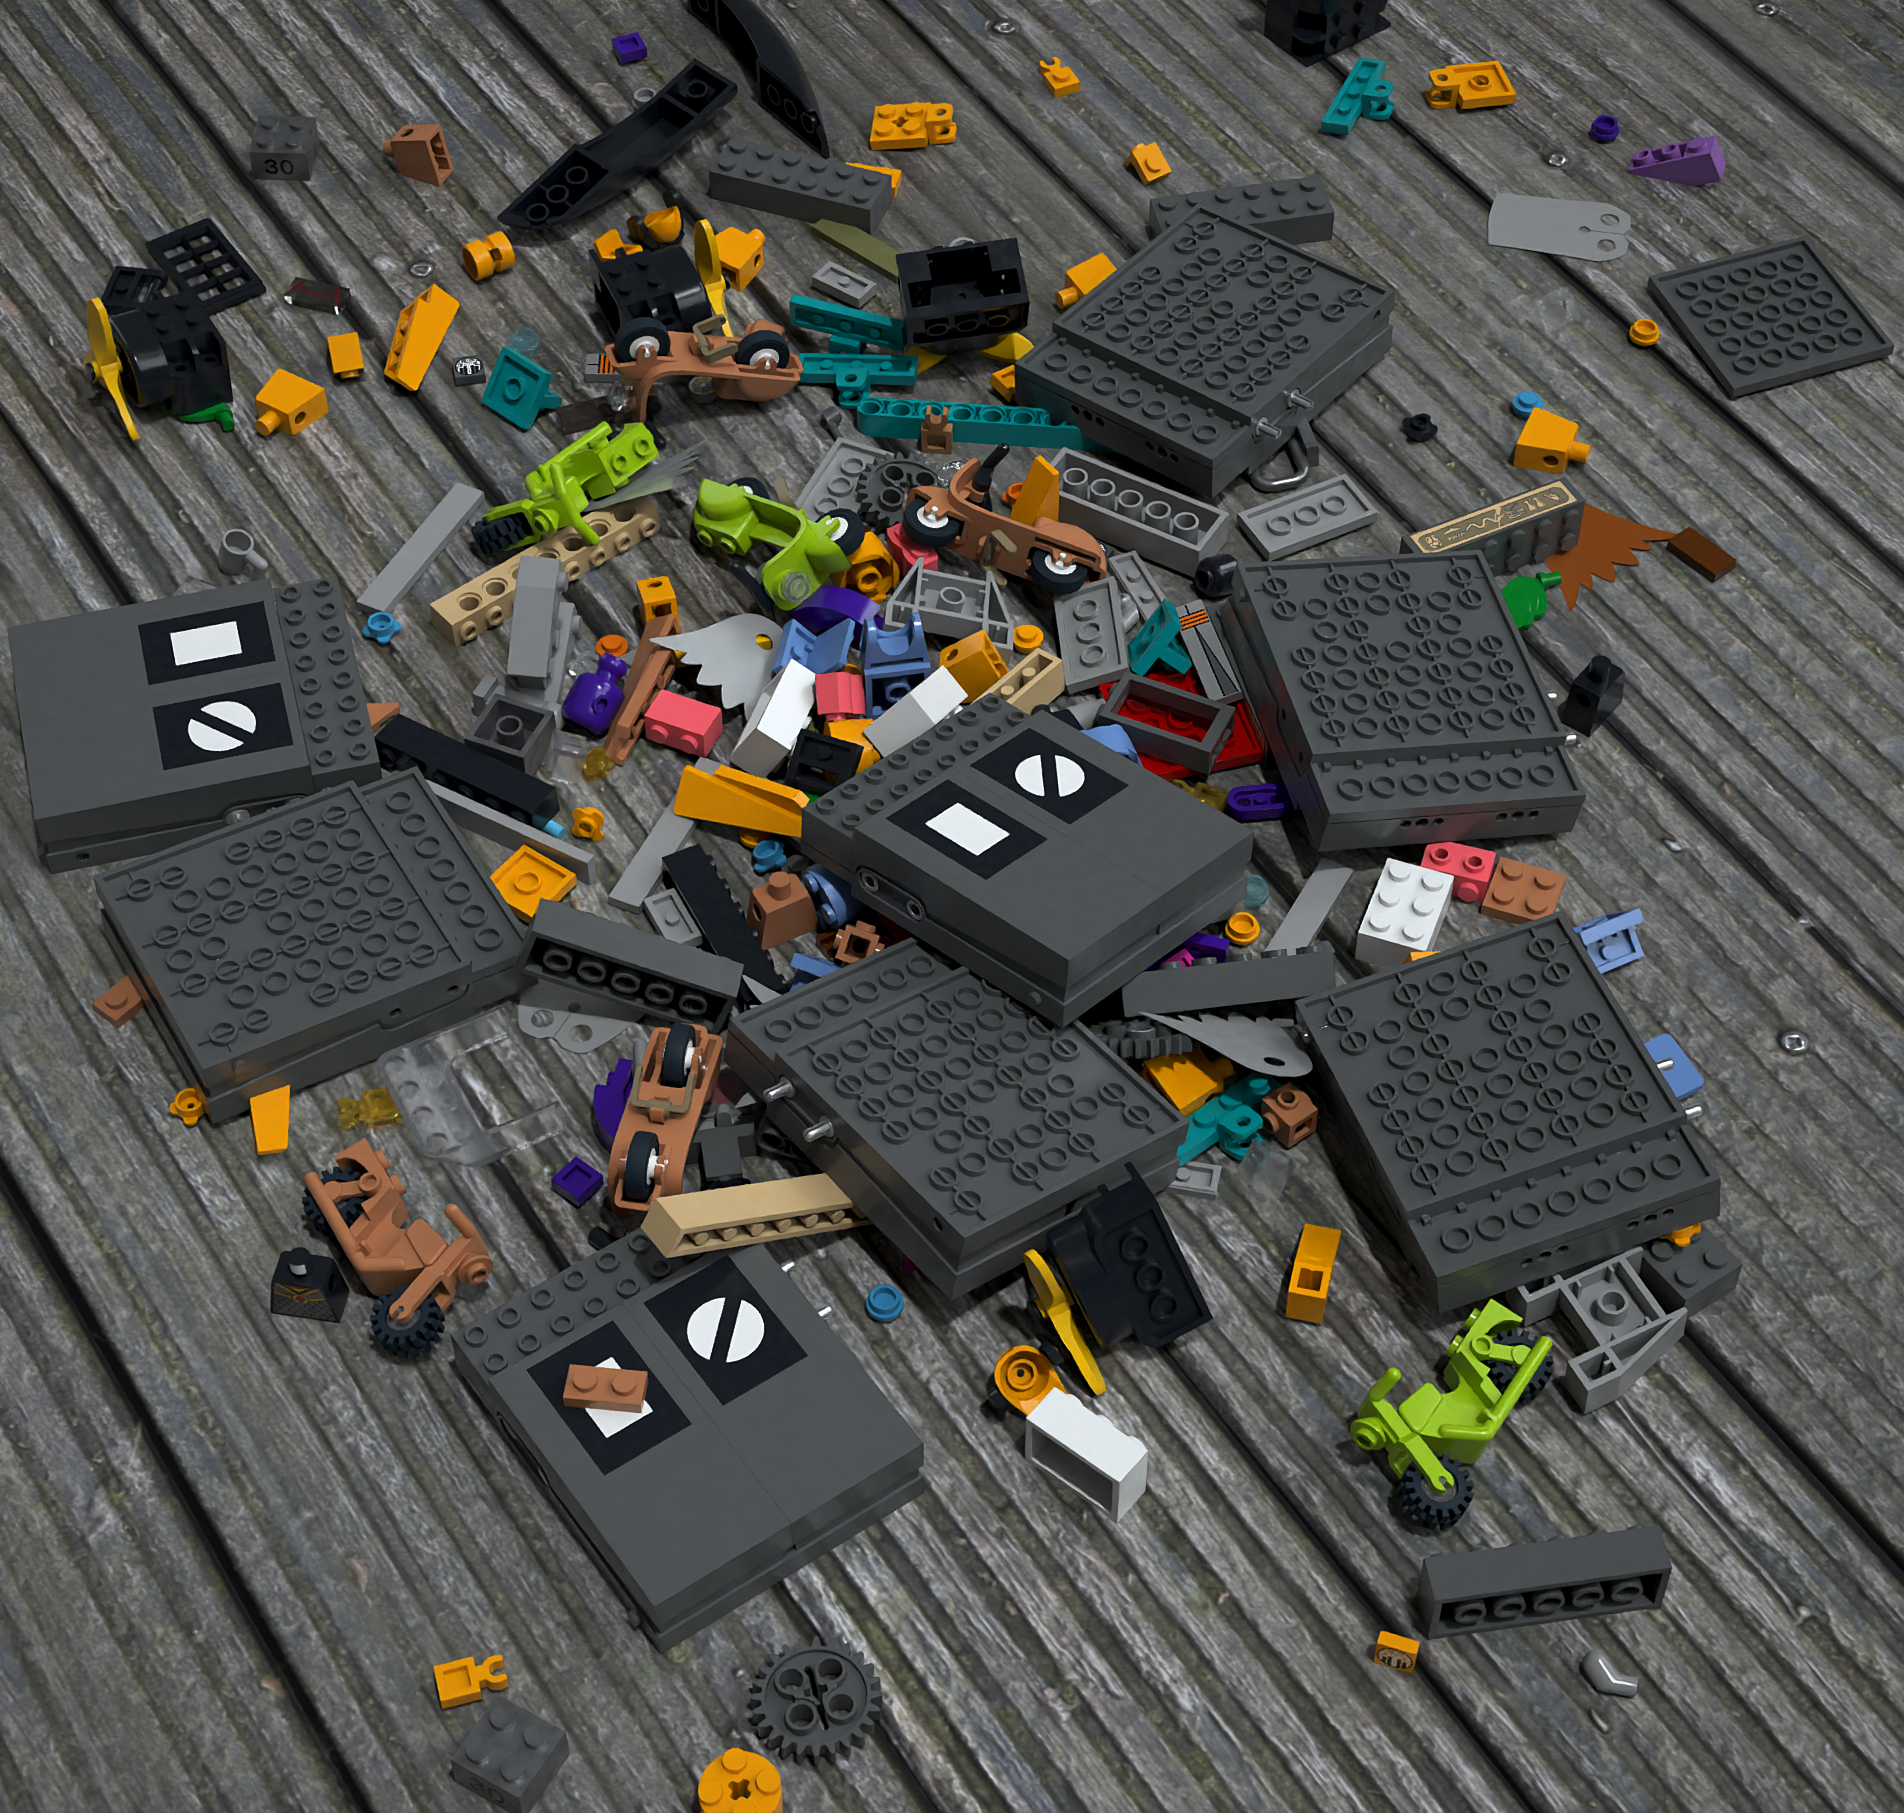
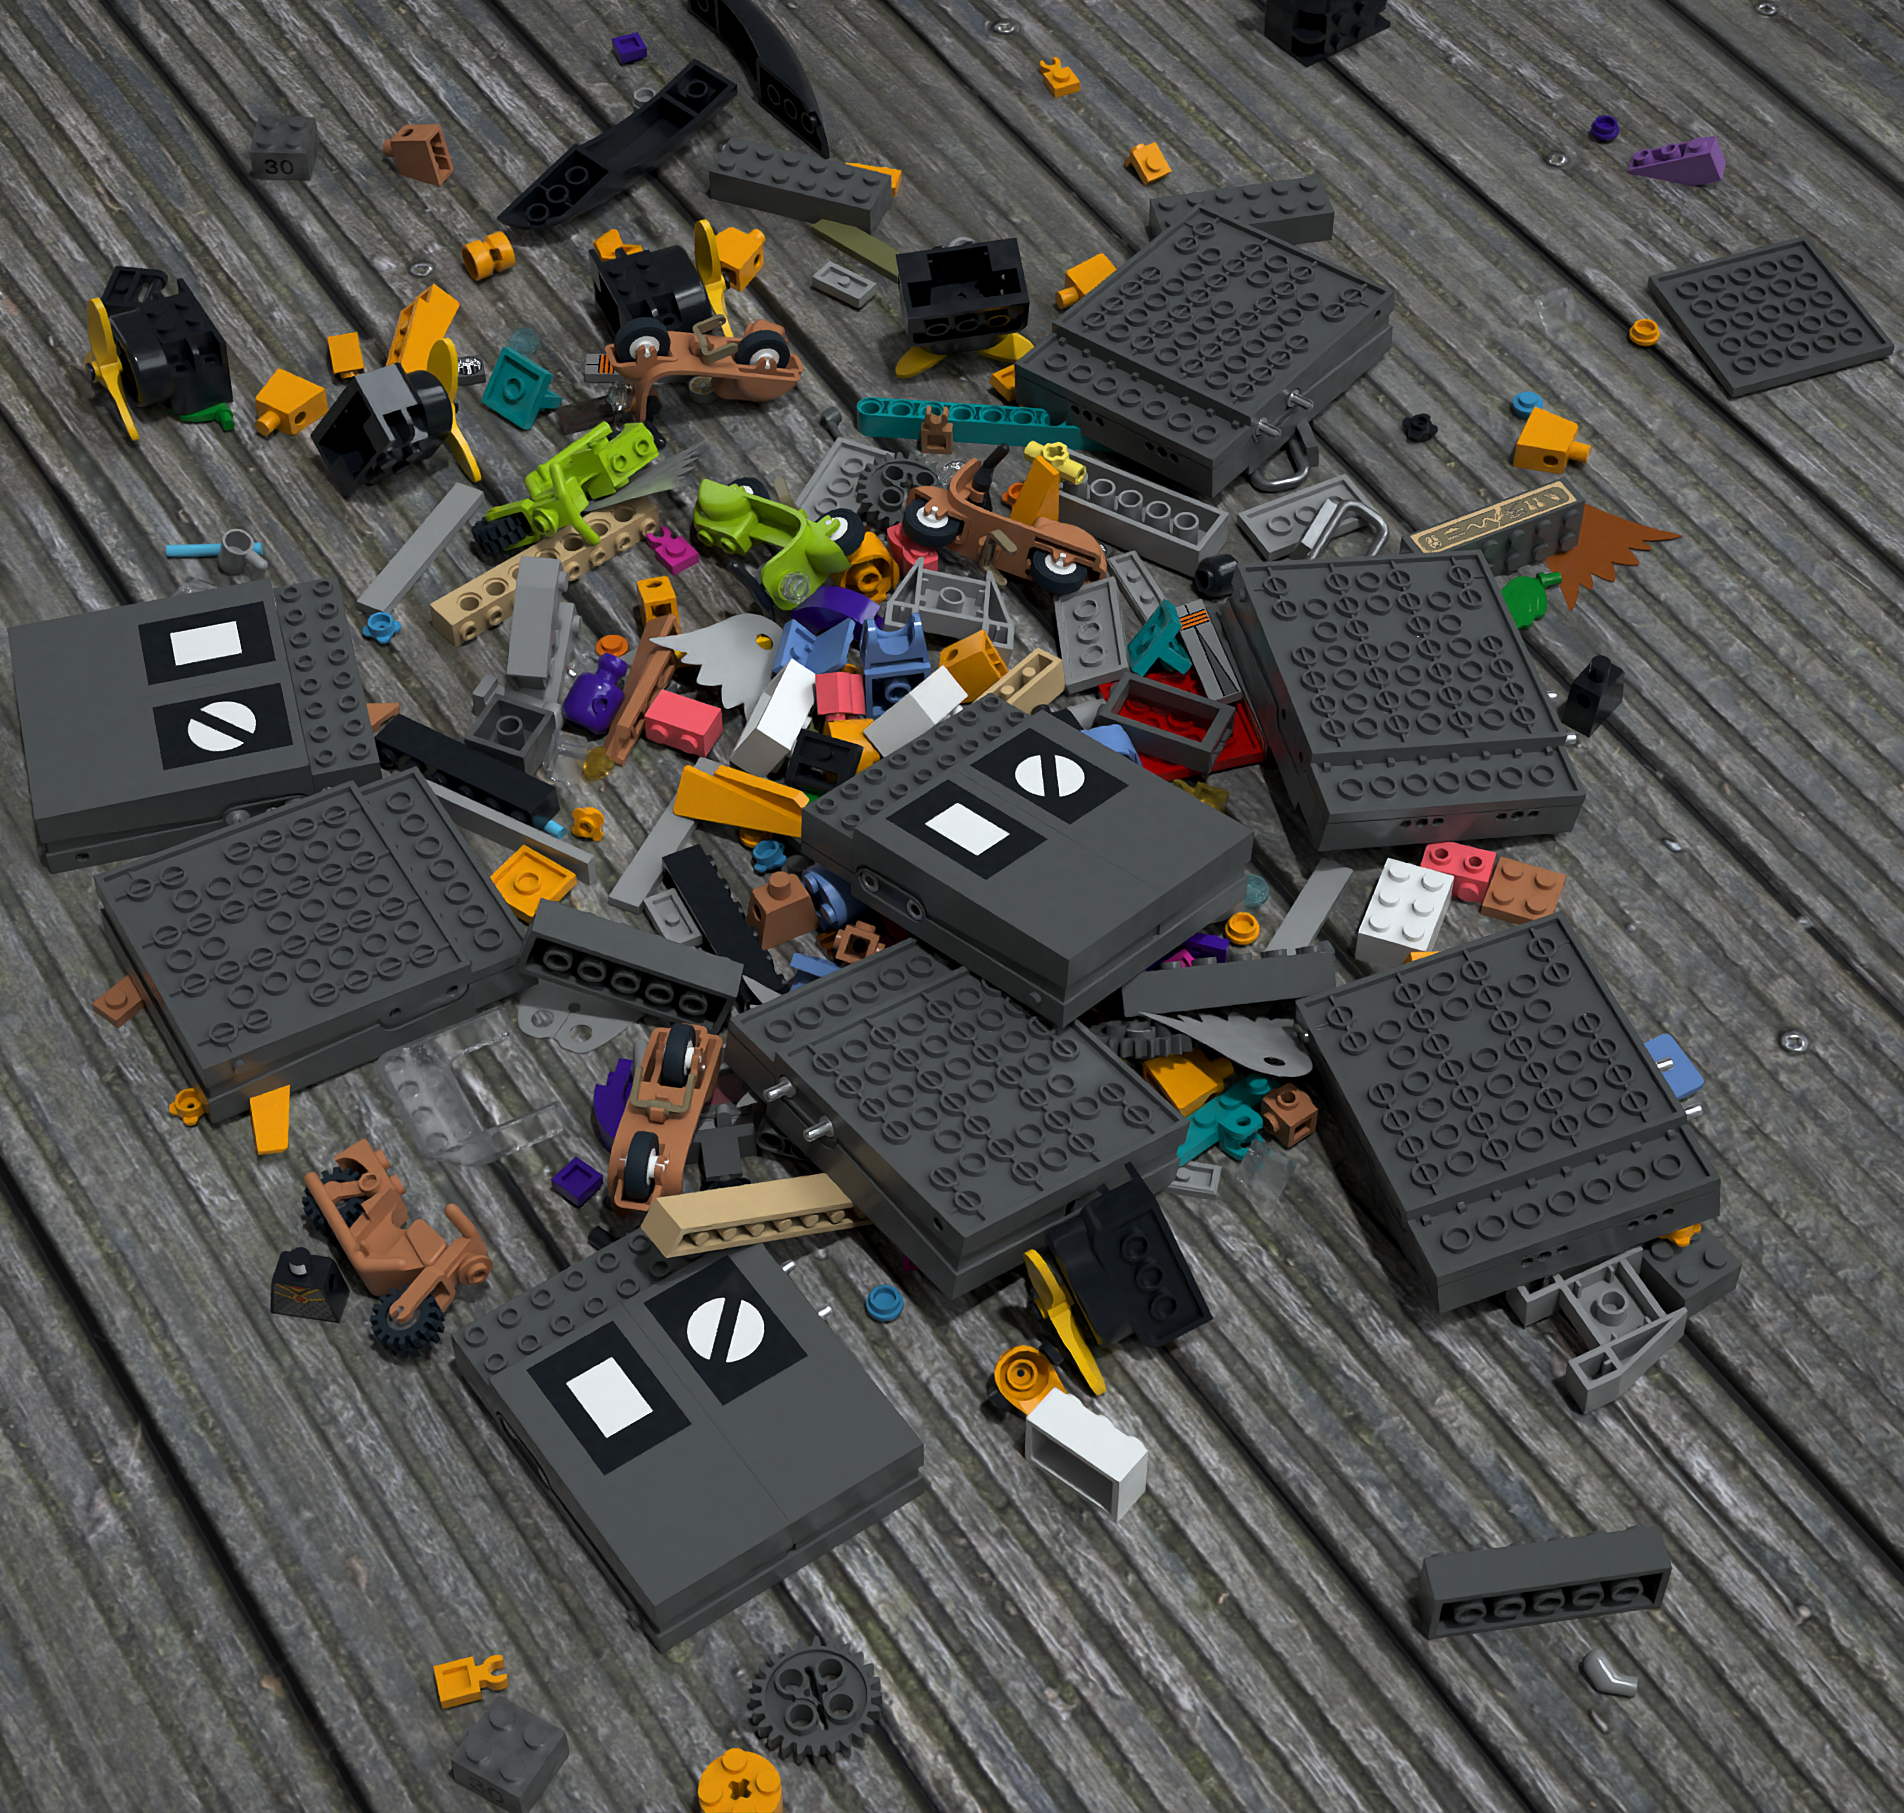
black piece [145,218,267,316] -> none
clear smoke tile [283,277,351,315] -> none
clear yellow plate [337,1085,403,1128] -> none
nougat plate [563,1364,648,1413] -> none
cap [626,188,685,250] -> none
teal plate [789,294,907,354] -> none
teal plate [798,353,919,409] -> none
light orange plate [870,102,957,151] -> none
light orange plate [1013,625,1043,654] -> none
light grey arm [1119,593,1140,634] -> none
dark purple plate [1226,783,1293,820] -> none
light orange slope [1285,1223,1341,1324] -> none
teal plate [1321,57,1395,135] -> none
lime piece [1350,1298,1553,1530] -> none
light orange tile [1374,1631,1420,1674] -> none
light orange plate [1425,61,1517,109] -> none
light grey piece [1488,192,1631,262] -> none
medium blue bracket [1573,908,1644,974] -> none
reddish brown tile [1666,527,1737,582] -> none
none -> medium azure bar [166,542,263,558]
none -> black brick [310,337,482,499]
none -> dark pink plate [647,526,699,576]
none -> light yellow axle [1024,441,1086,485]
none -> flat silver bar [1289,499,1390,560]

